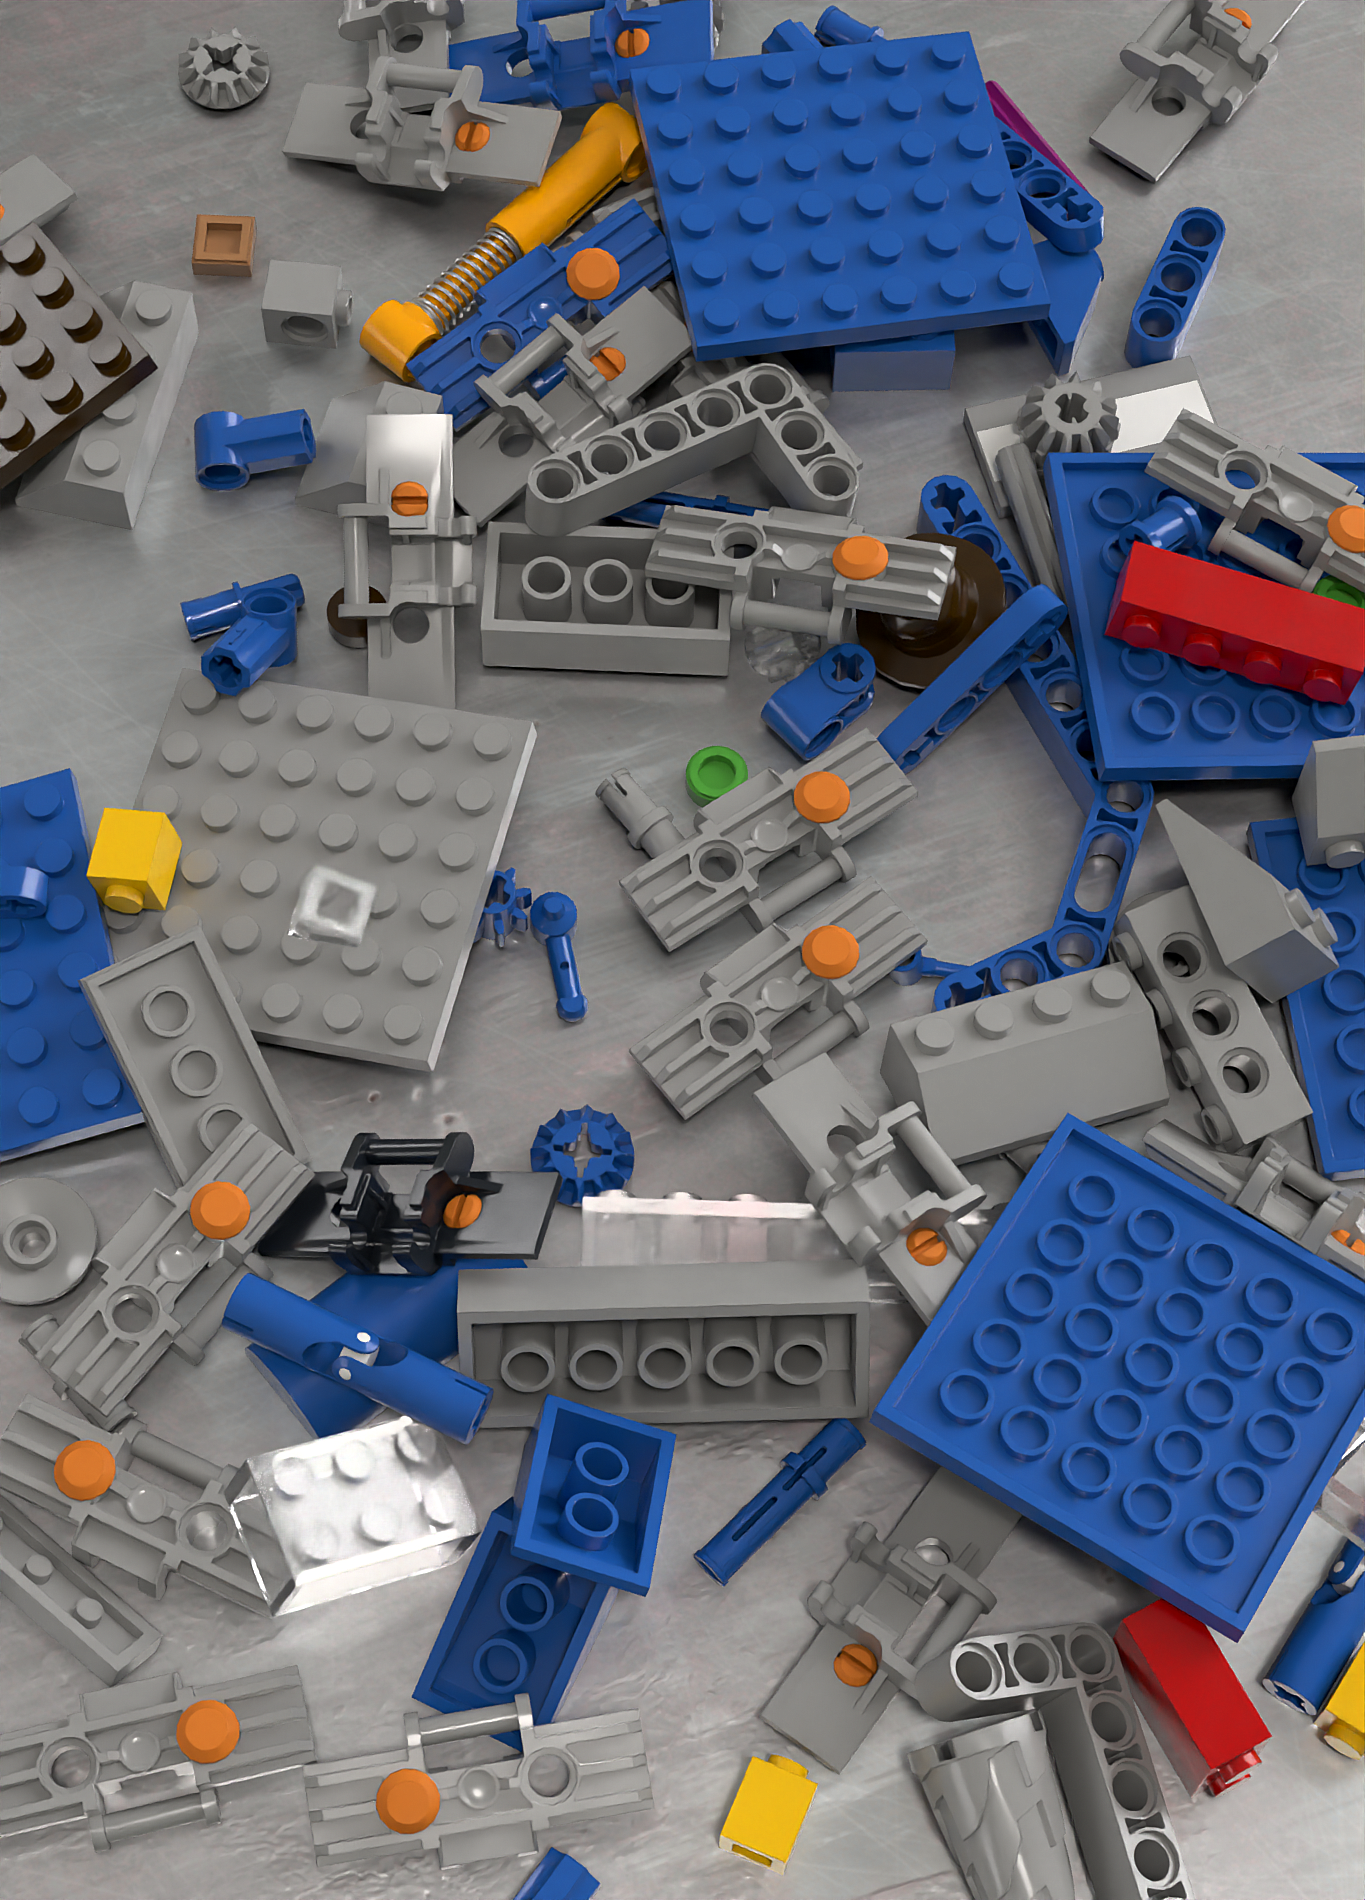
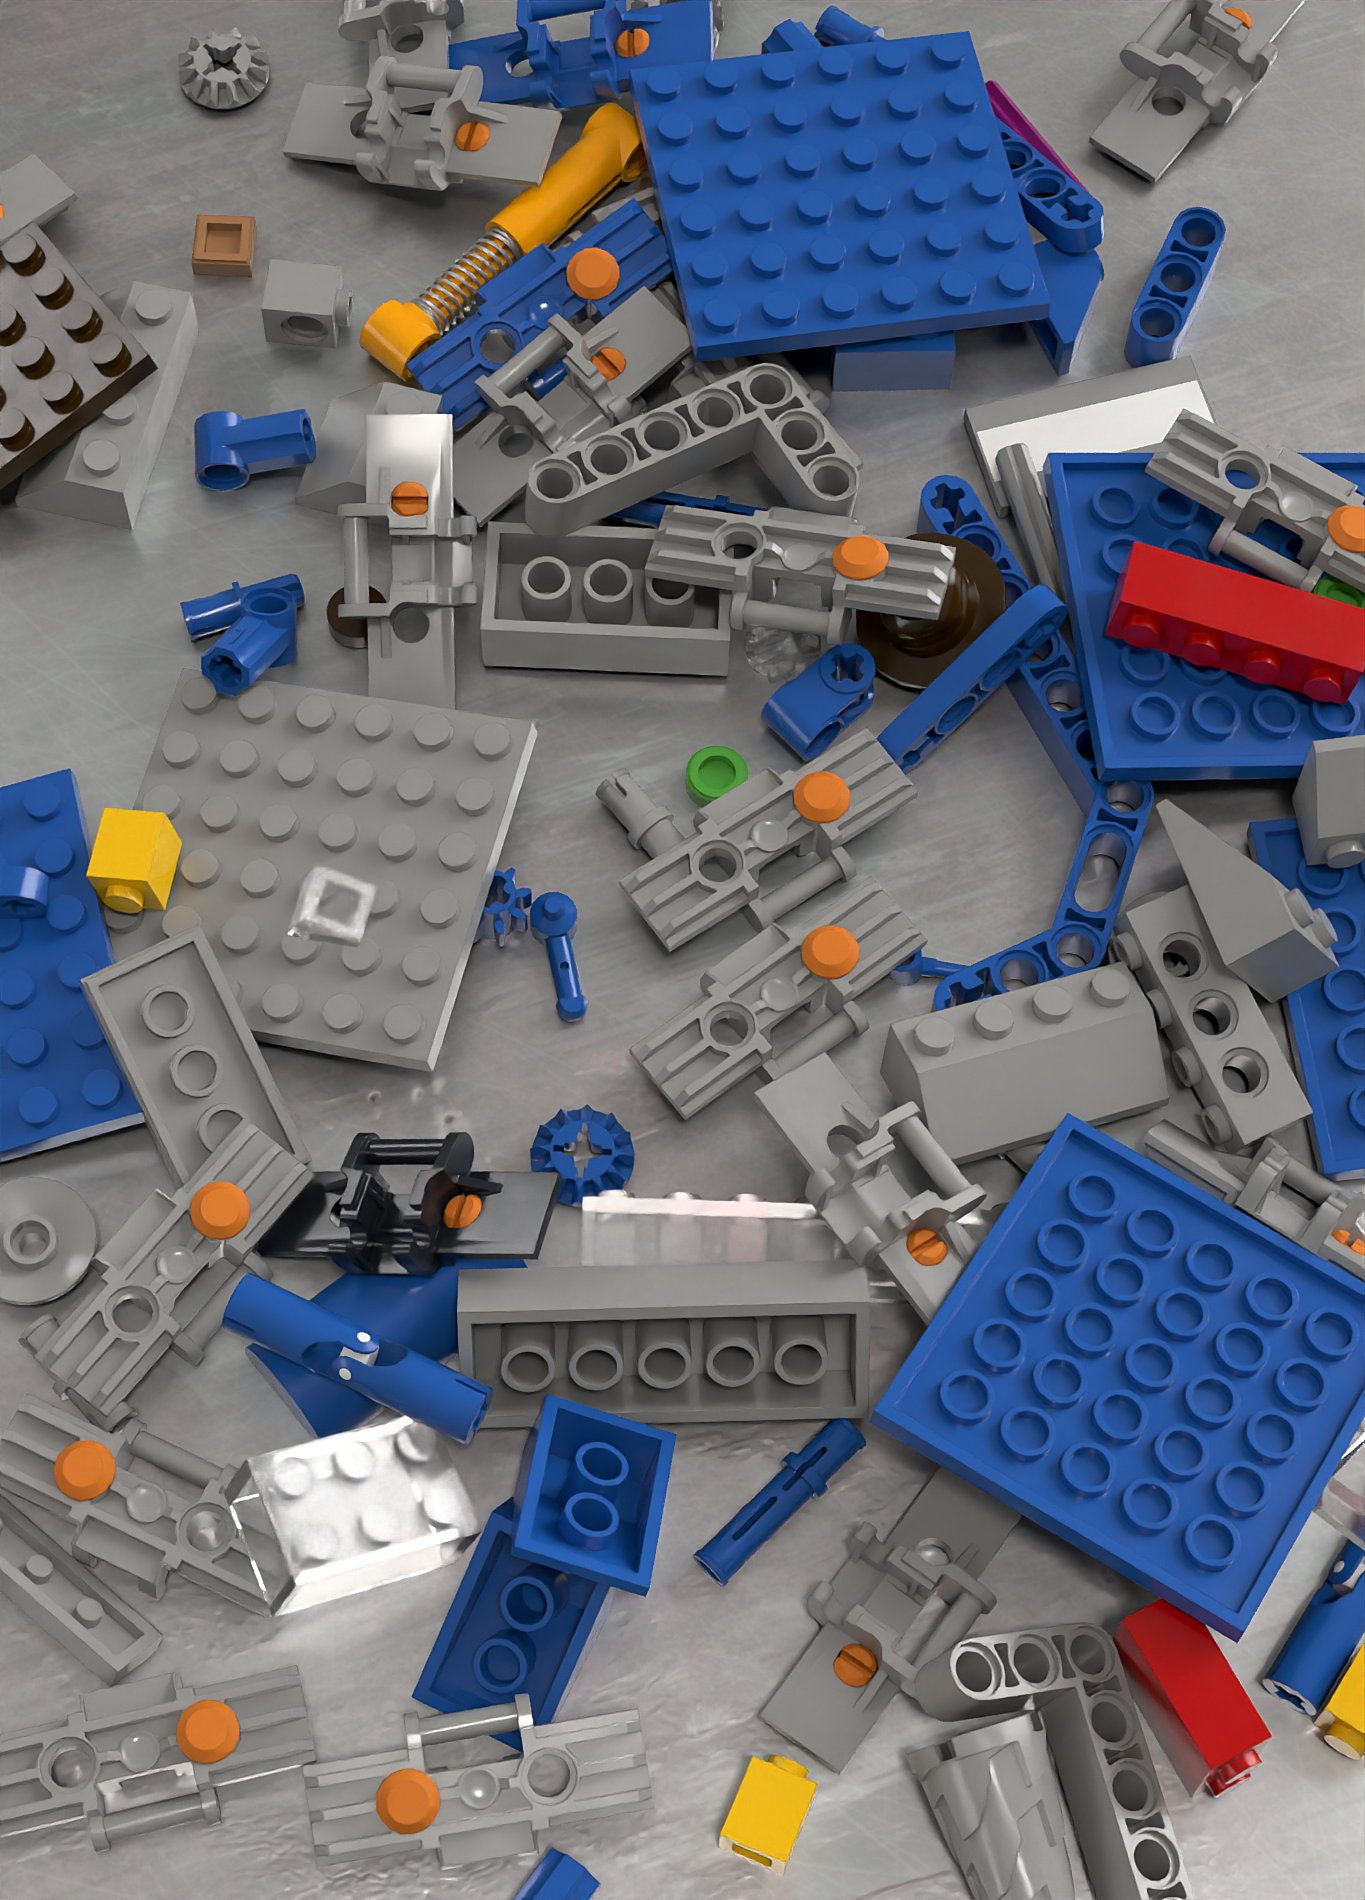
light grey gear [1017,371,1121,469] -> none
blue bush [1119,495,1202,556] -> none

